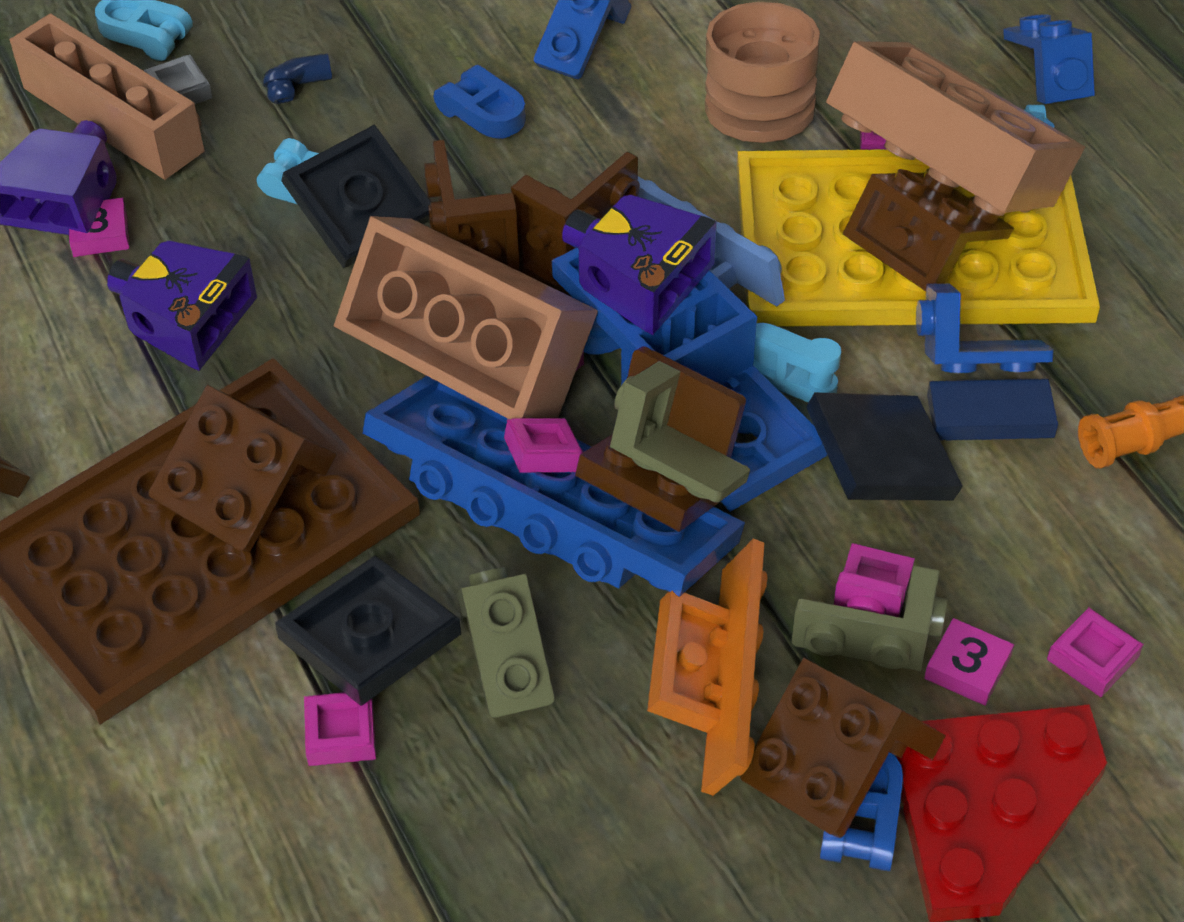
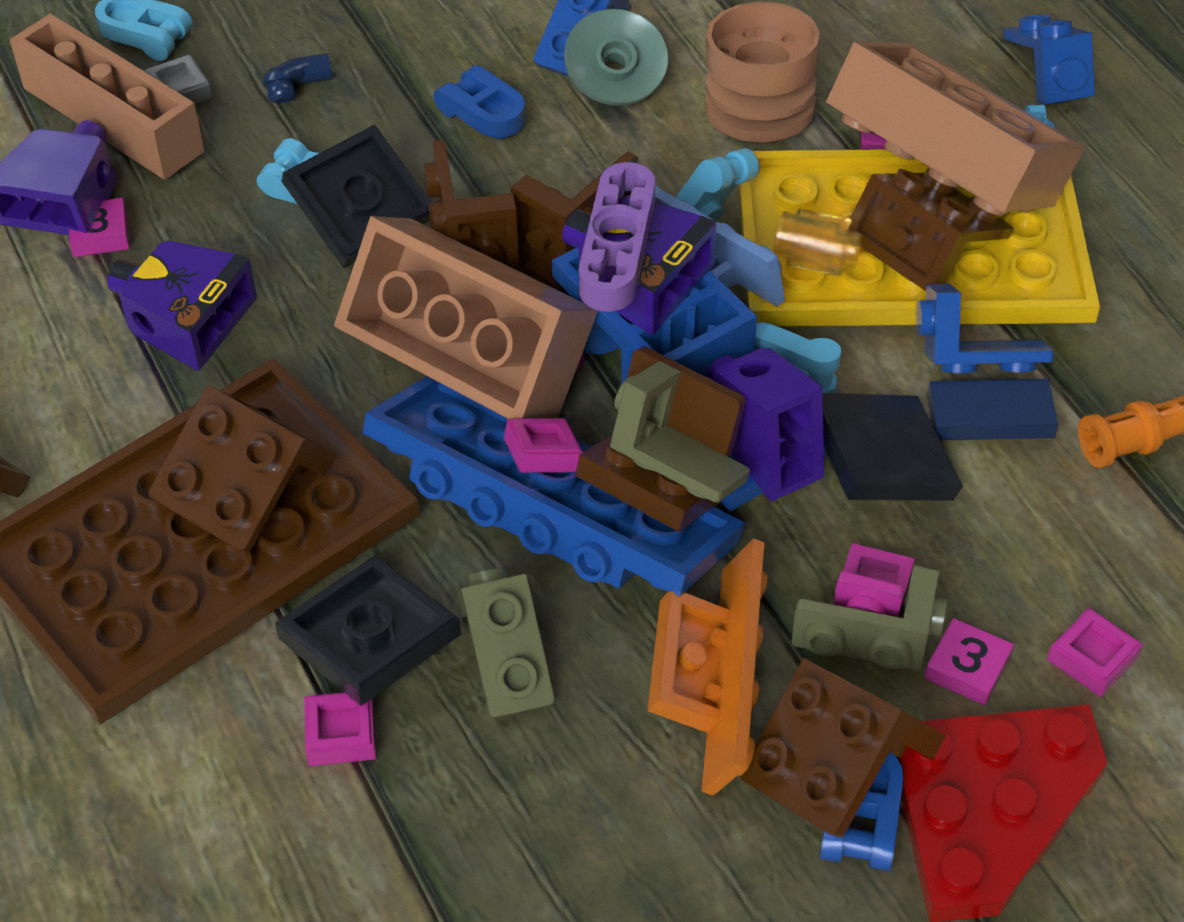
none -> sand green dish [564,9,668,106]
none -> medium lavender beam [579,162,655,312]
none -> medium azure plate [676,148,759,221]
none -> dark purple torso [707,348,824,502]
none -> clear yellow brick [773,208,863,277]

